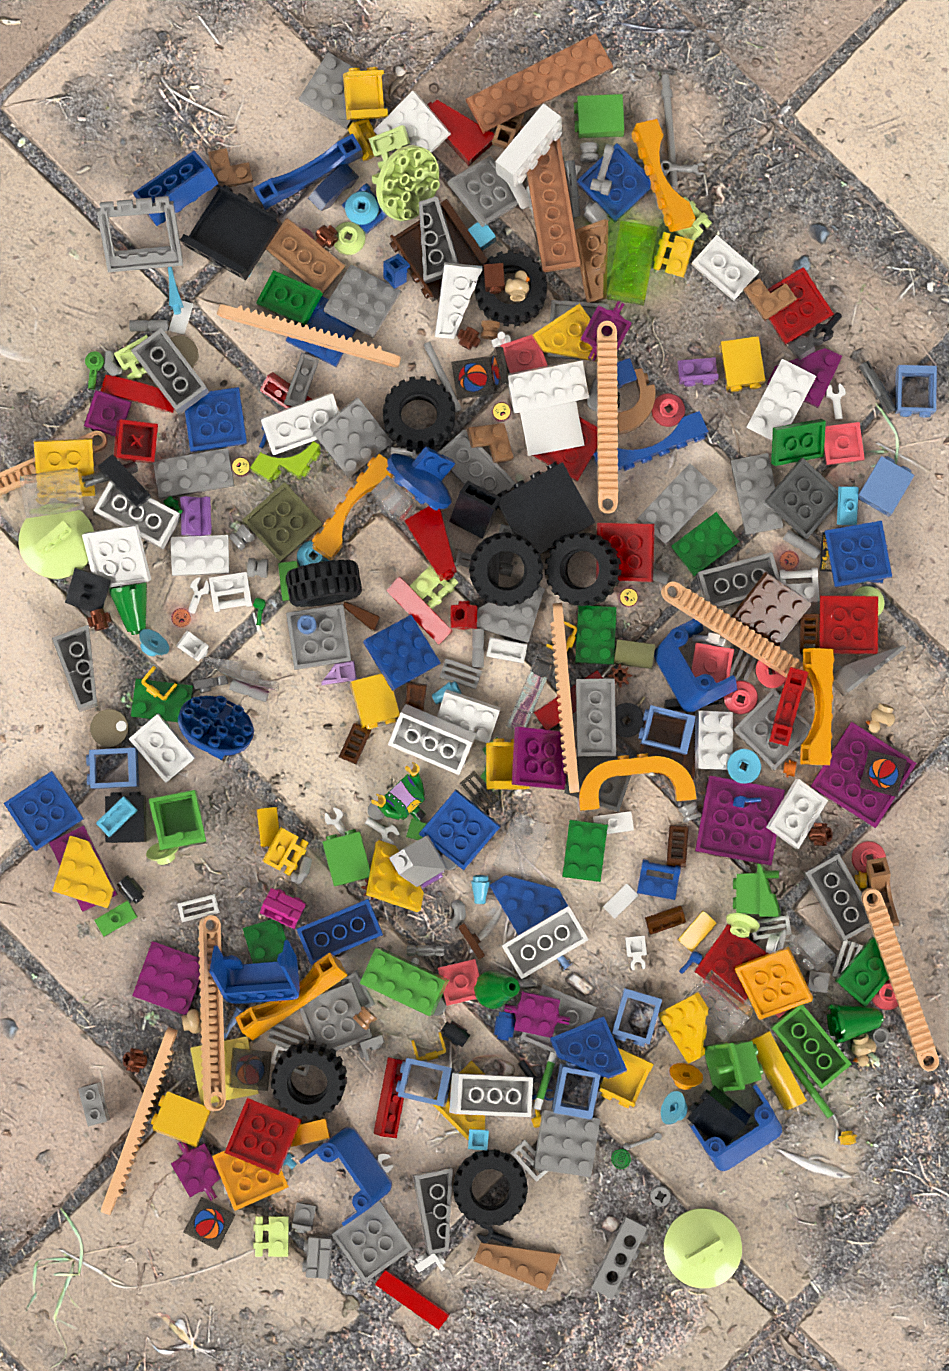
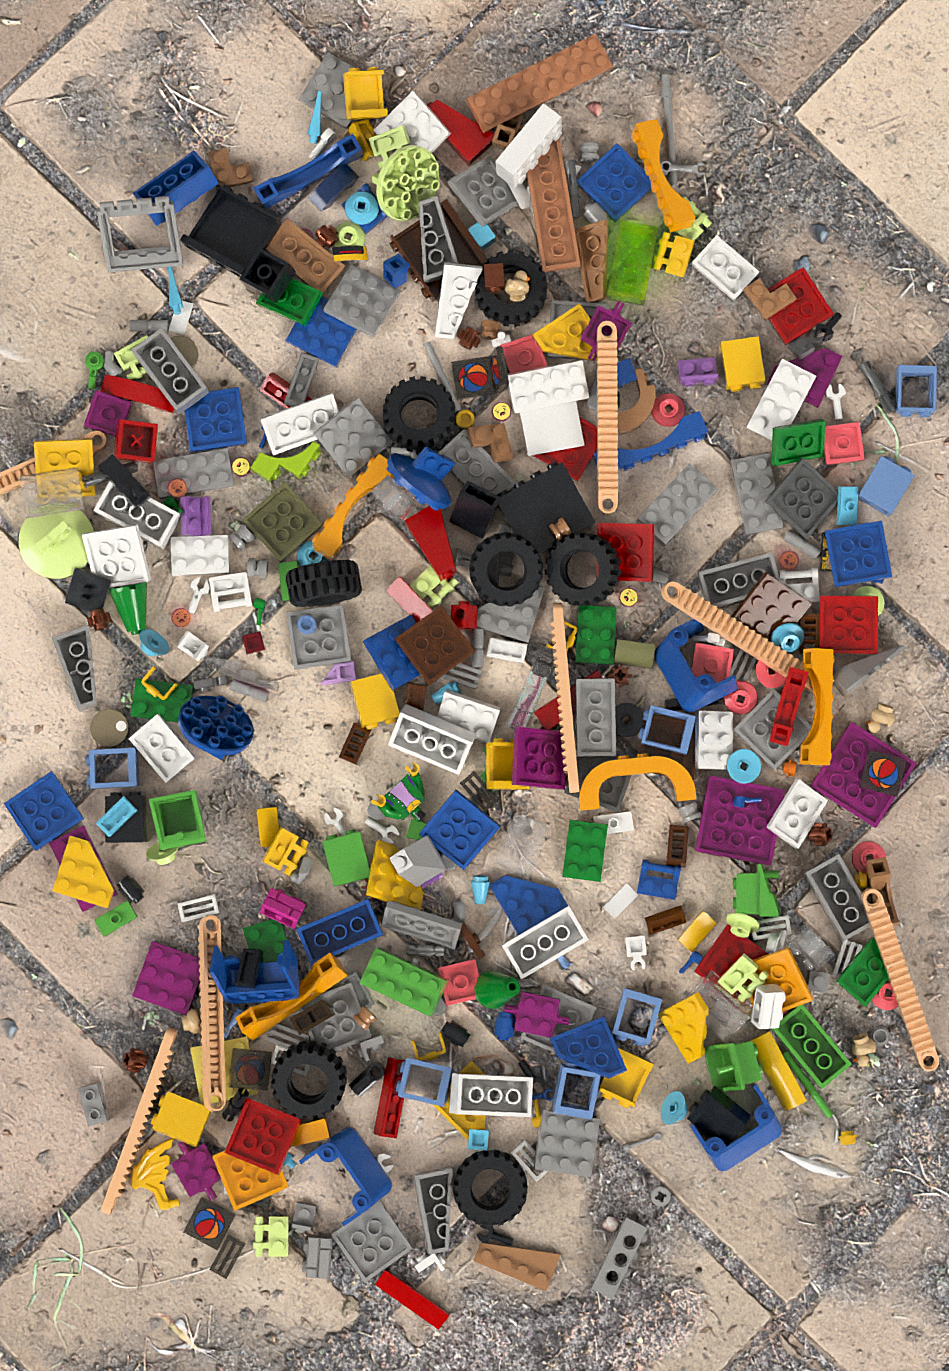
light nougat gear [217,304,401,368] -> none
reddish brown slope [343,602,380,632] -> none
bright green bar [533,1052,557,1110] -> none
bright green brick [574,94,624,138] -> none
light grey brick [590,144,614,196] -> none
green tile [611,1149,631,1169] -> none
yellowish green bracket [663,1208,742,1288] -> none
light orange piece [669,1063,703,1090] -> none
green plate [671,512,740,577] -> none
green cone [827,1004,884,1044] -> none
none -> yellow animal [130,1138,180,1210]
none -> tile [167,478,187,498]
none -> clear smoke tile [209,1234,246,1279]
none -> black pin [222,1087,249,1122]
none -> black tile [235,948,263,989]
none -> black brick [239,247,296,304]
none -> dark red tile [242,631,265,655]
none -> dark brown brick [289,998,335,1035]
none -> medium azure piece [307,90,322,144]
none -> white bar [309,128,336,160]
none -> sticker [332,246,368,261]
none -> black piece [349,1062,385,1097]
none -> light grey plate [381,901,462,949]
none -> reddish brown plate [394,605,475,686]
none -> yellow tile [456,410,475,430]
none -> medium nougat wheel [549,517,572,541]
none -> yellowish green plate [718,954,769,1002]
none -> white brick [751,984,786,1029]
none -> medium azure piece [771,623,804,653]

